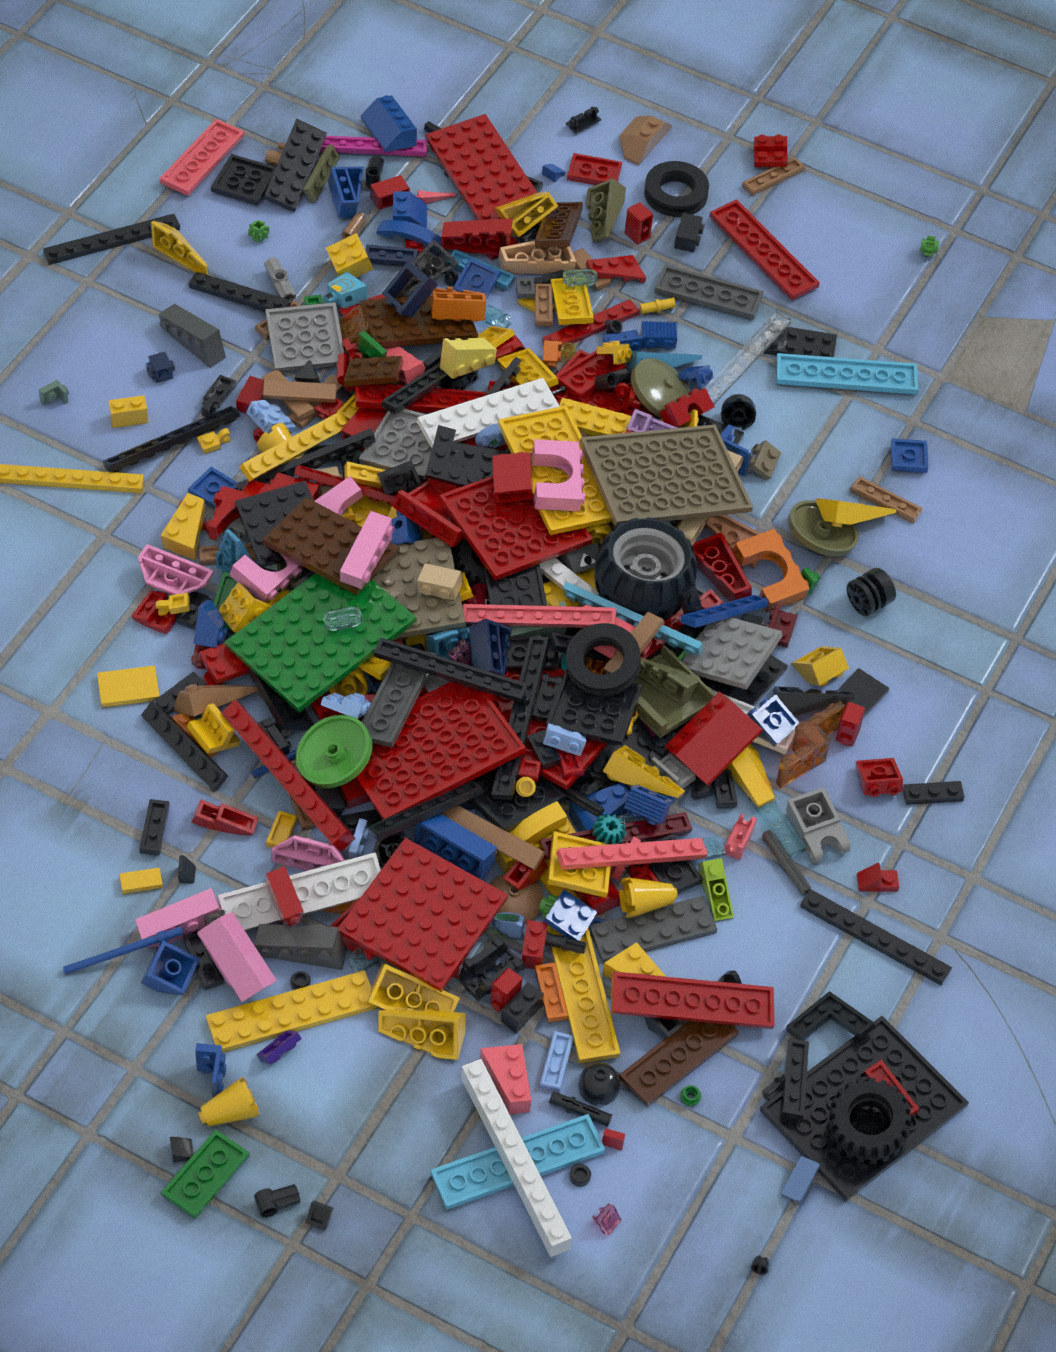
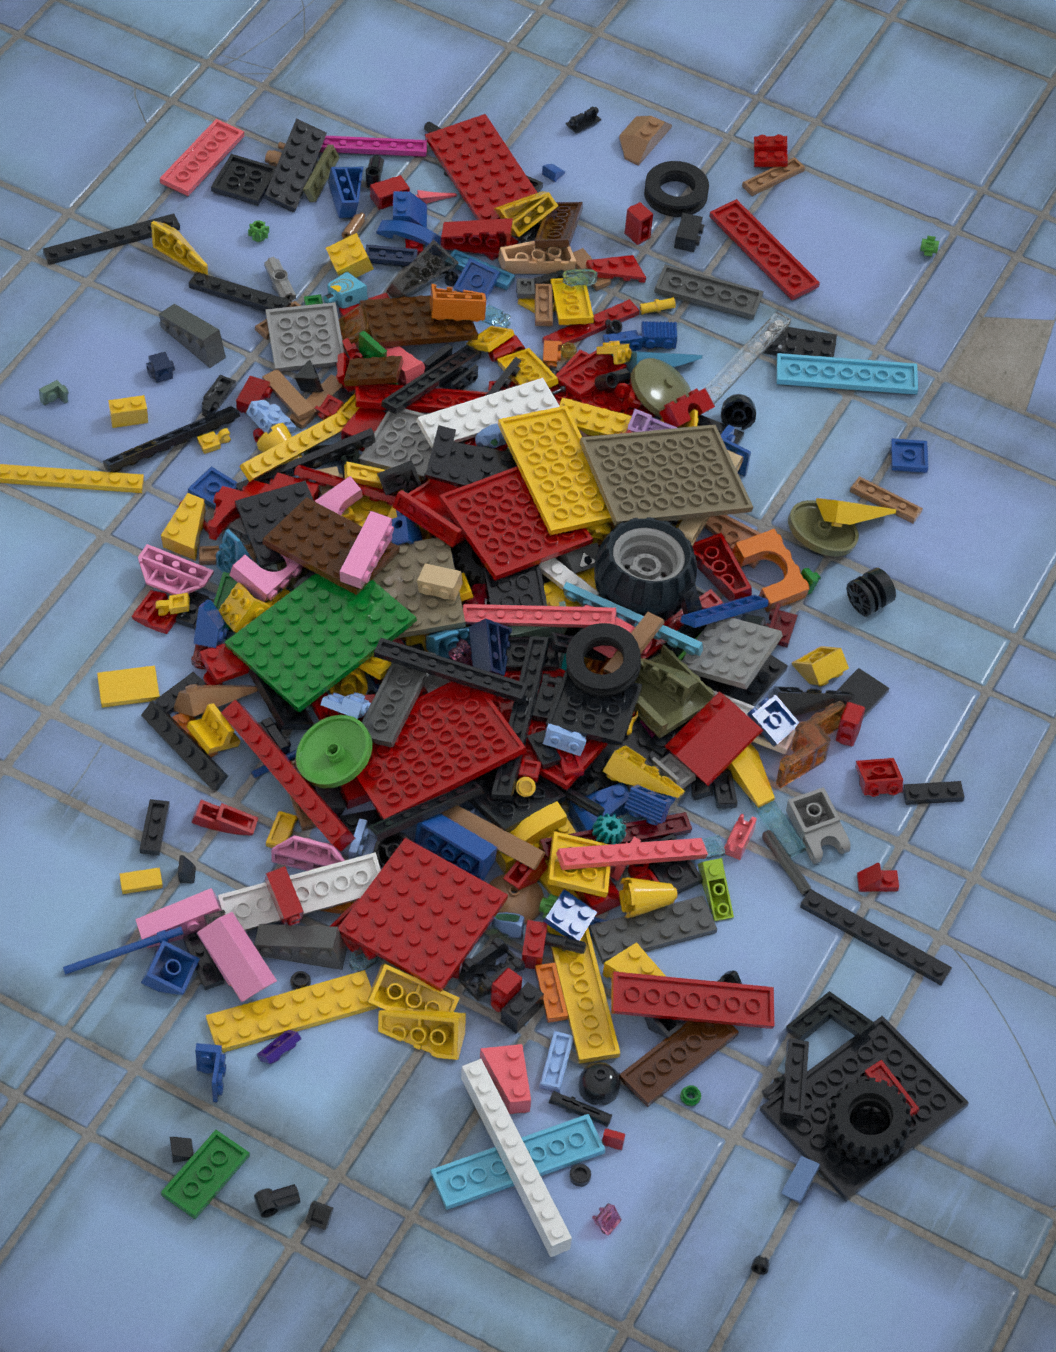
yellow cone [198,1076,260,1127] -> none
medium nougat tile [263,380,336,403] -> none
clear light blue plate [323,607,363,631] -> none
blue slope [361,95,417,152] -> none
dark blue window [382,260,438,318] -> none
light yellow wedge [440,338,497,379] -> none
red brick [492,452,534,503] -> none
bright pink arch [532,439,585,511] -> none
red tile [567,153,622,185] -> none
olive wedge [586,178,626,243] -> none
blue bracket [679,365,713,388] -> none
dark tan bracket [747,440,782,481] -> none

